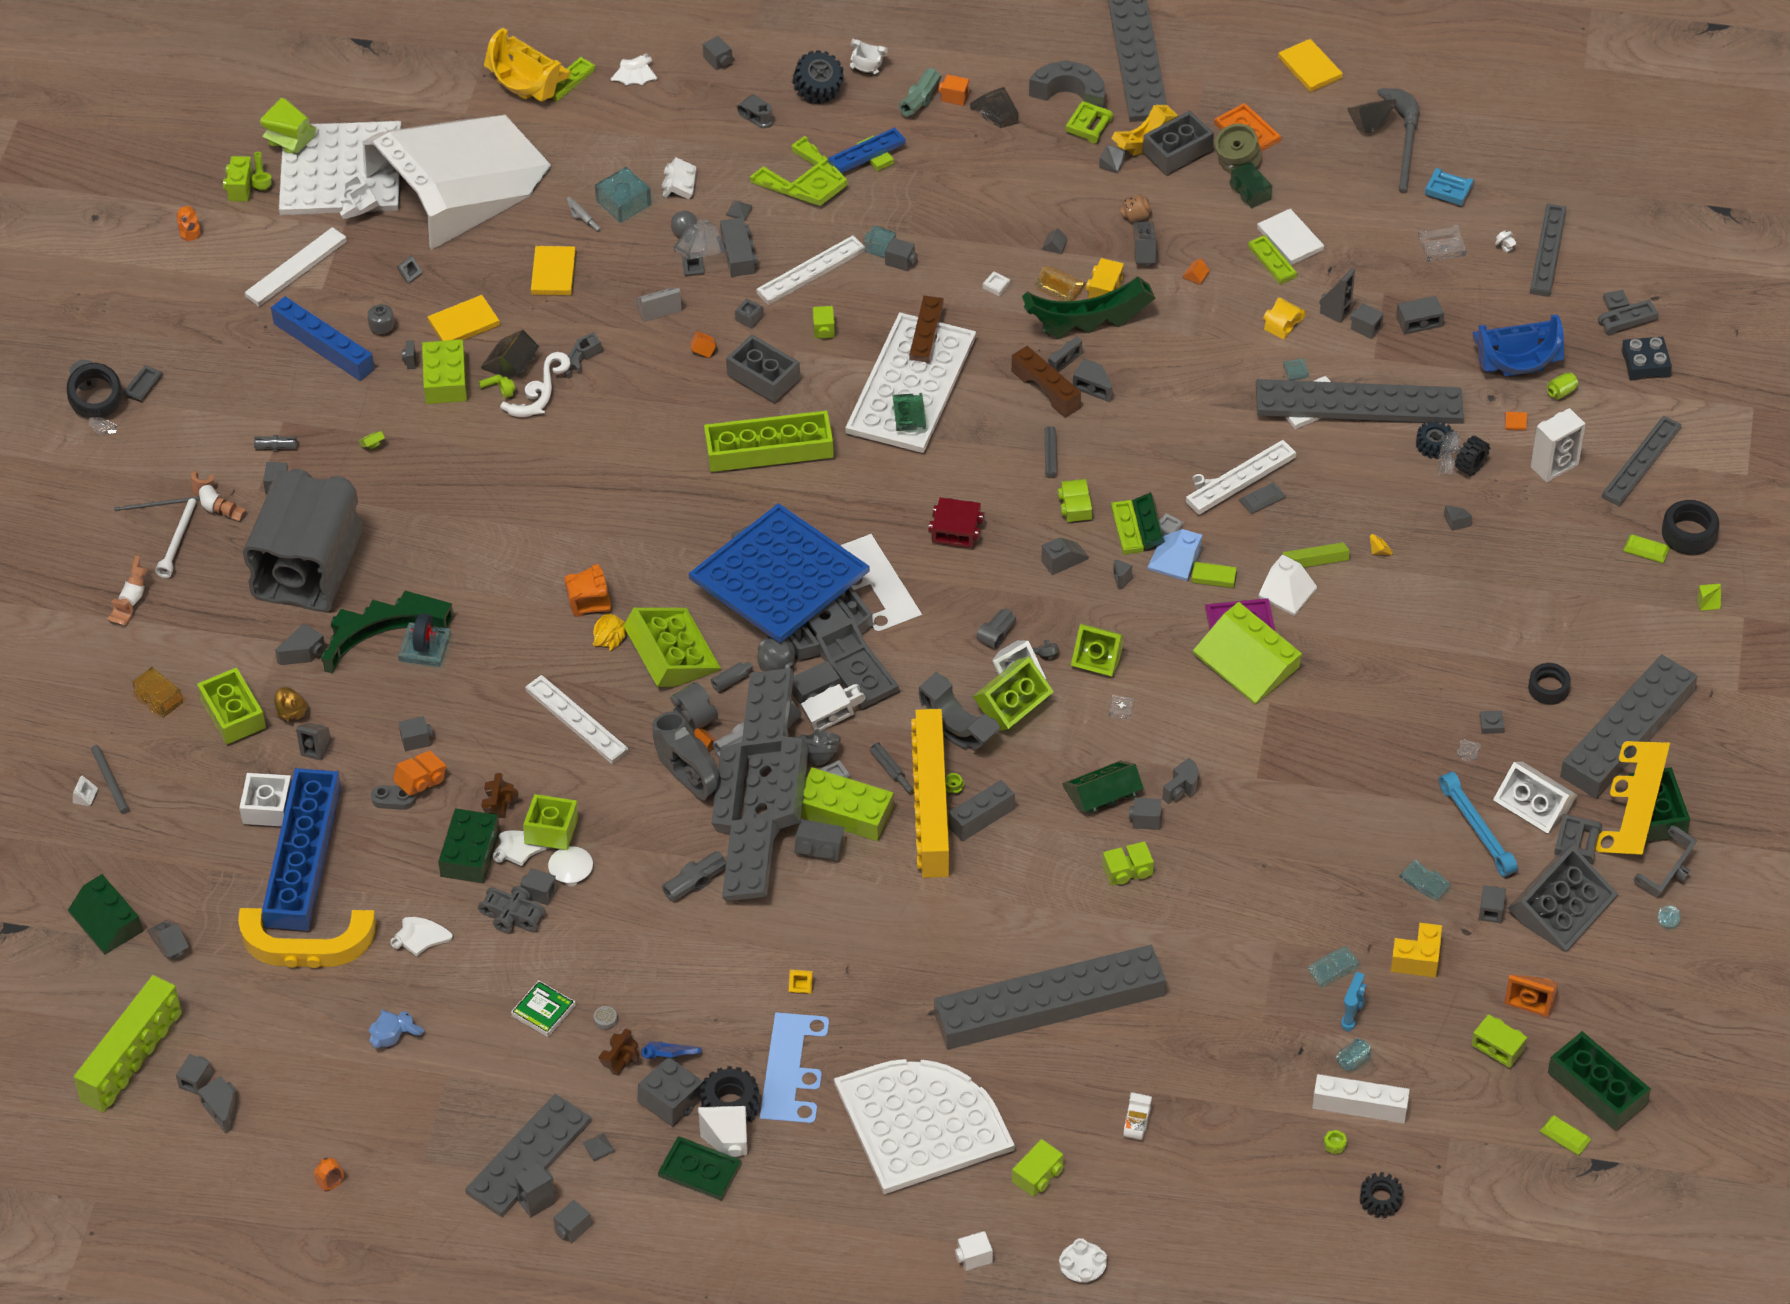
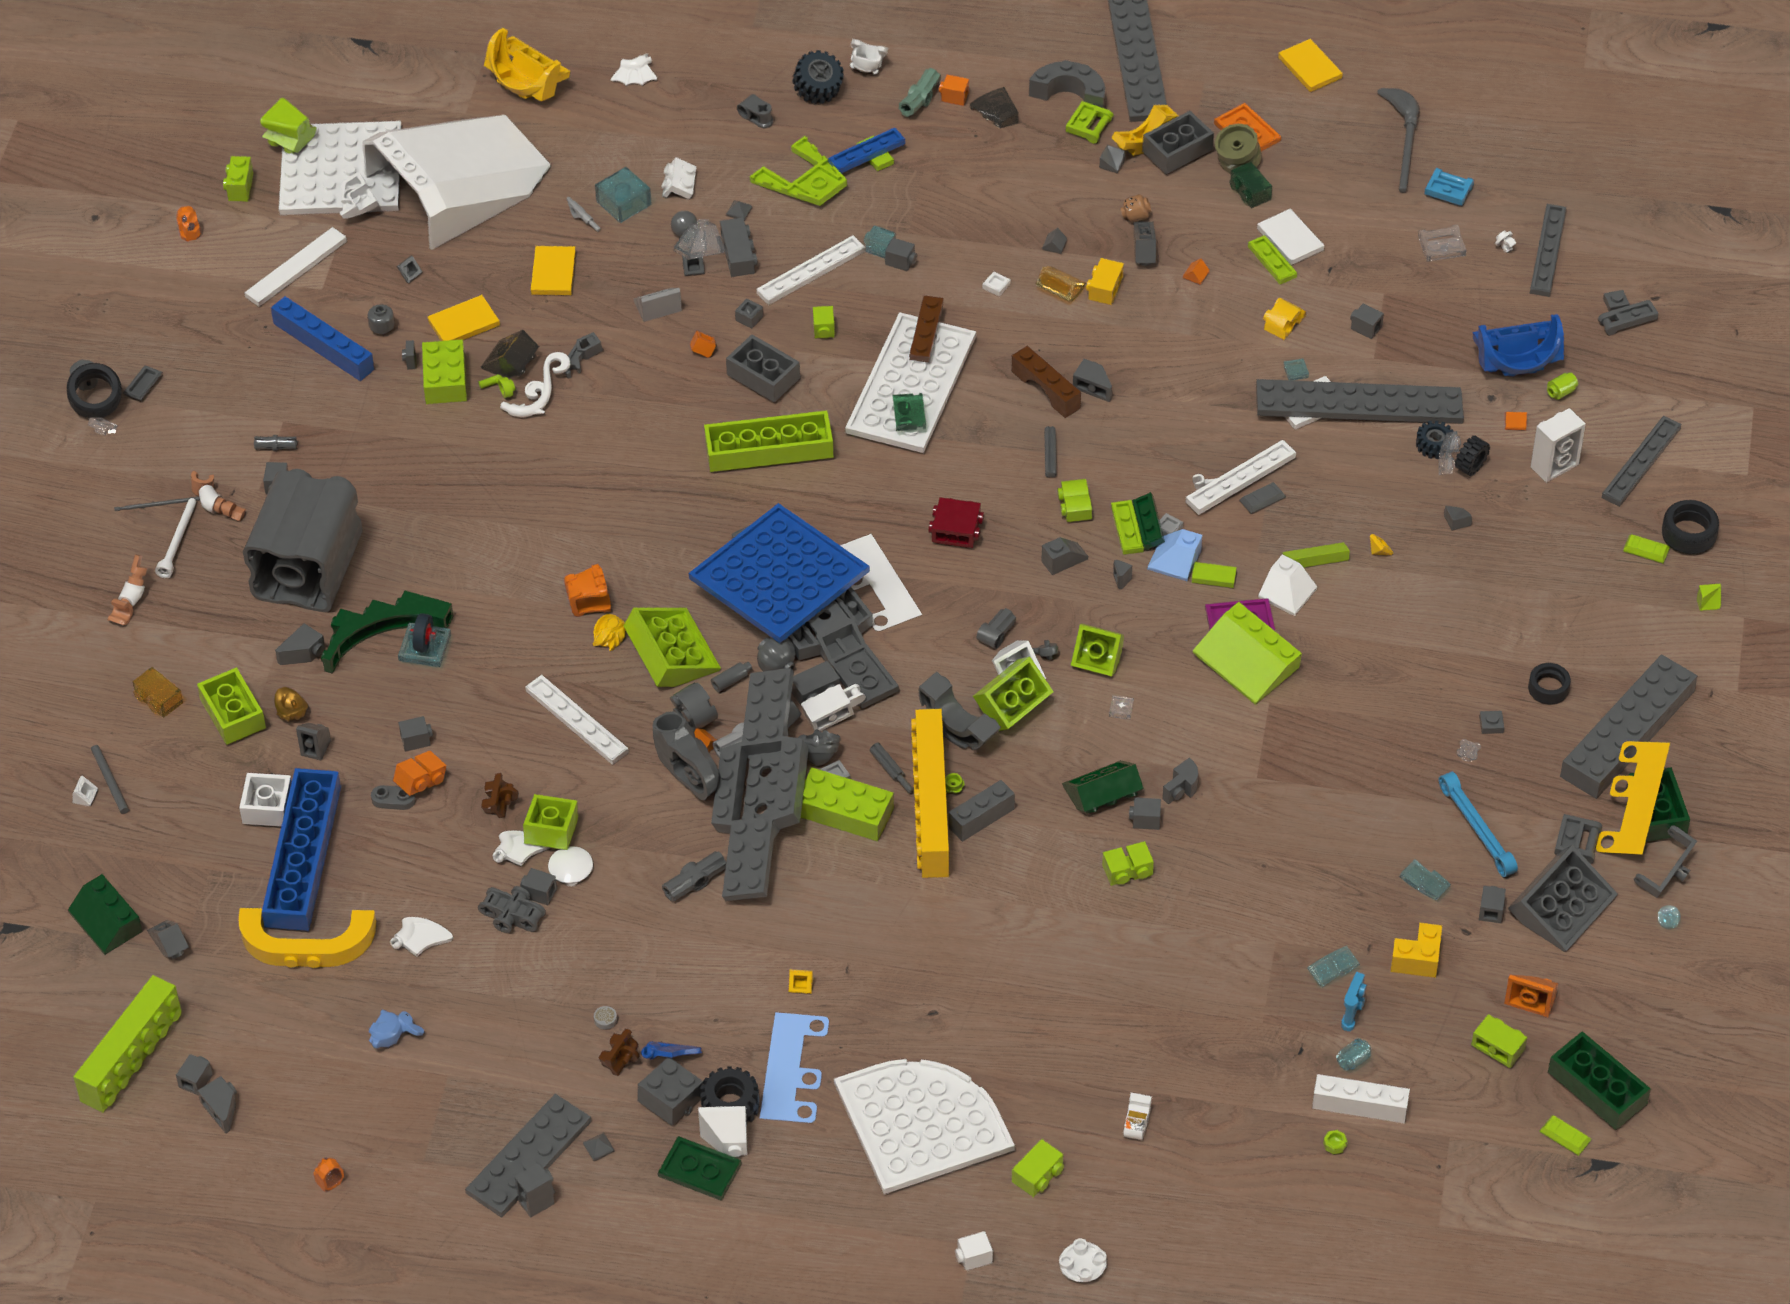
lime plate [252,152,272,190] -> none
lime plate [358,431,385,449] -> none
dark green brick [438,808,500,884] -> none
tile [511,981,575,1037] -> none
lime tile [551,57,596,102] -> none
dark grey brick [553,1200,592,1244] -> none
dark grey brick [703,36,732,70] -> none
dark grey brick [794,819,844,861] -> none
dark grey brick [934,944,1166,1050] -> none
dark green arch [1022,276,1156,339] -> none
dark grey plate [1048,336,1082,372] -> none
dark grey slope [1319,268,1355,323] -> none
clear smoke slope [1347,99,1396,133] -> none
black tyre [1360,1172,1403,1218] -> none
dark grey brick [1396,296,1444,335] -> none
white slope [1493,762,1577,834] -> none
black brick [1621,336,1672,381] -> none

